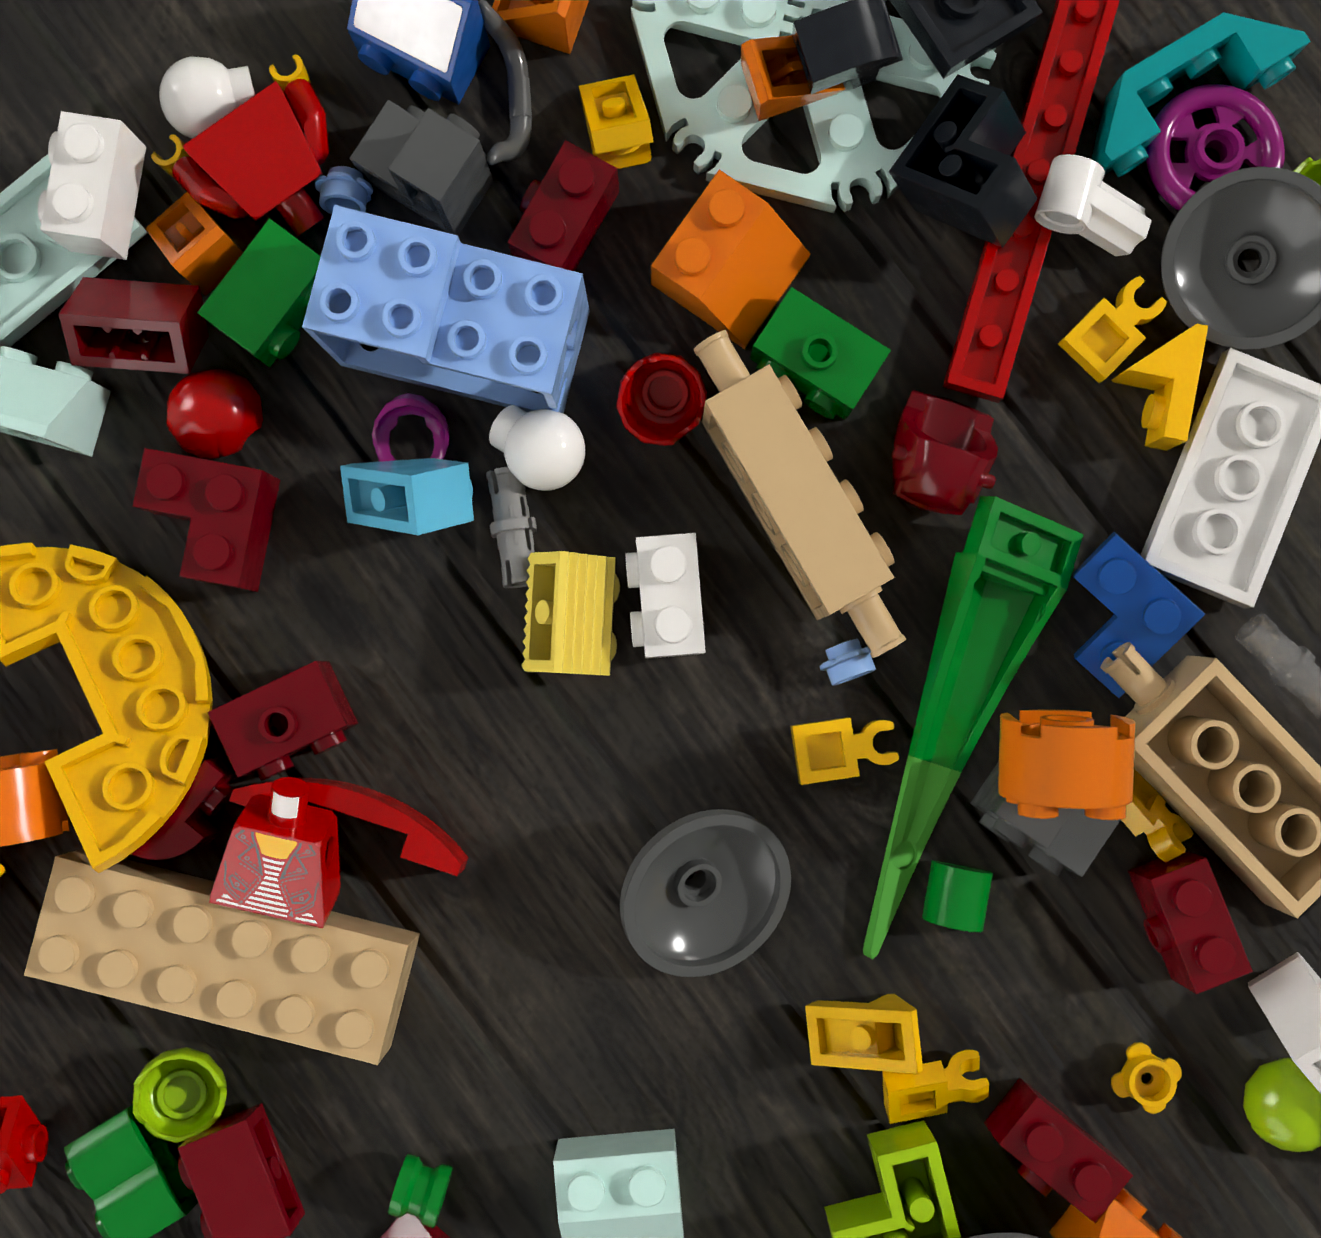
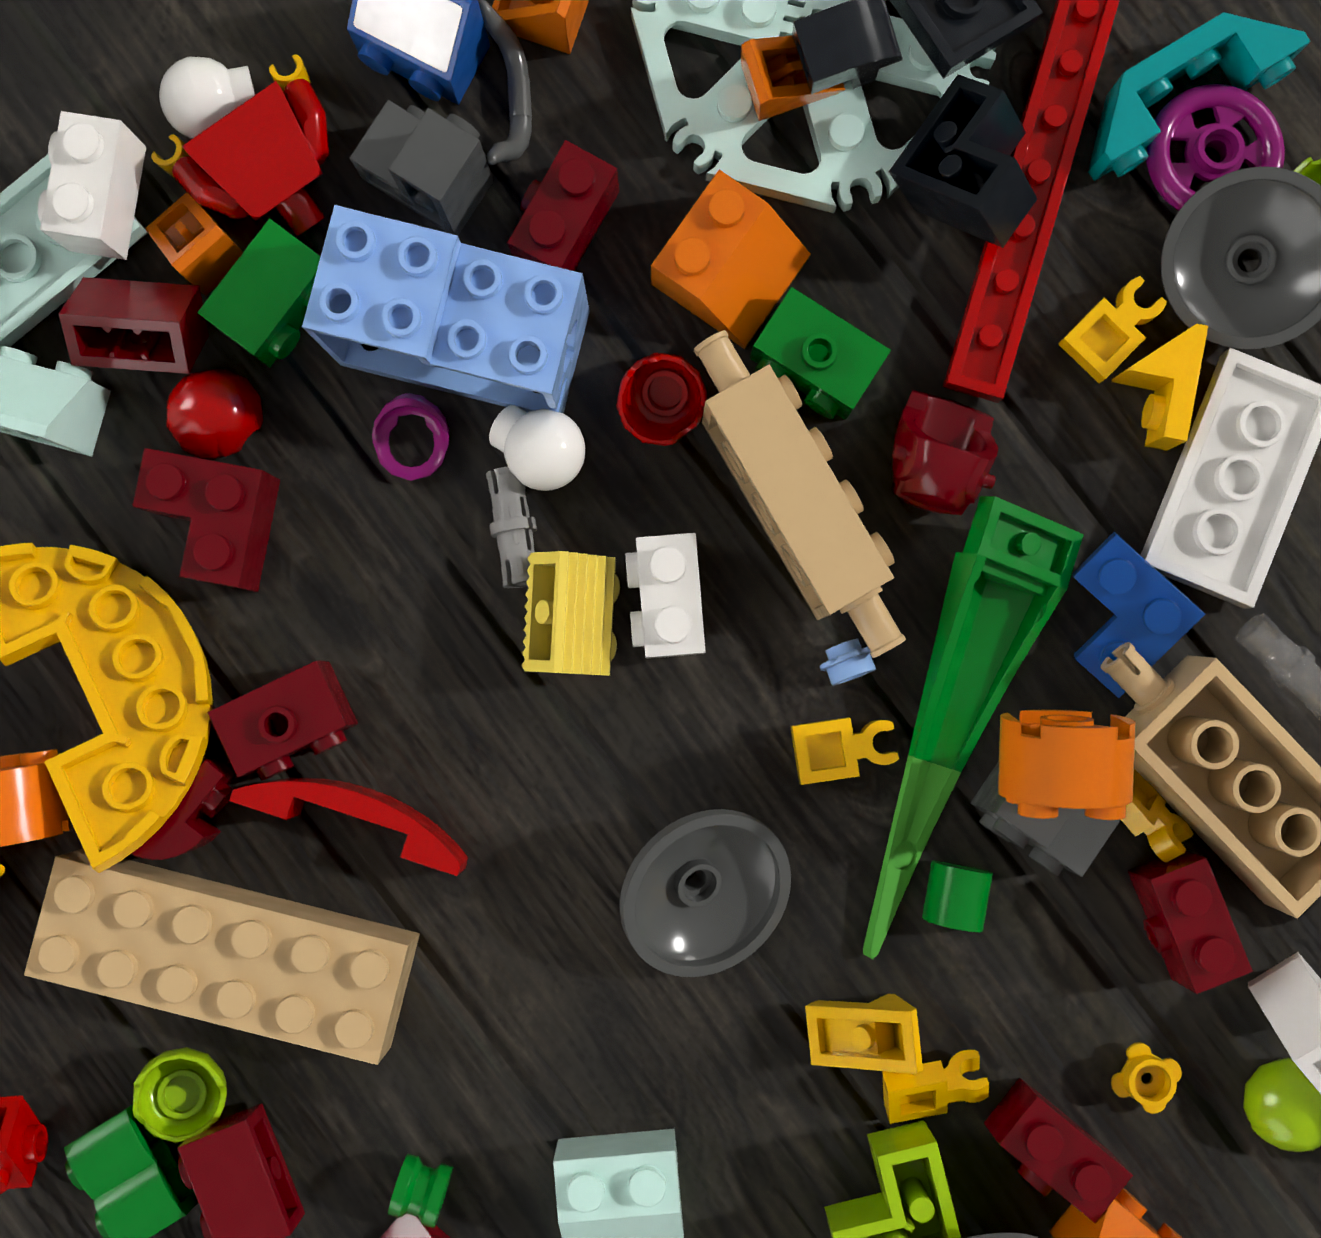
red torso [209,777,341,928] -> none
light blue plate [315,166,373,214] -> none
medium azure slope [340,458,474,536] -> none
yellow slope [579,74,653,169] -> none
white piece [1034,154,1151,257] -> none

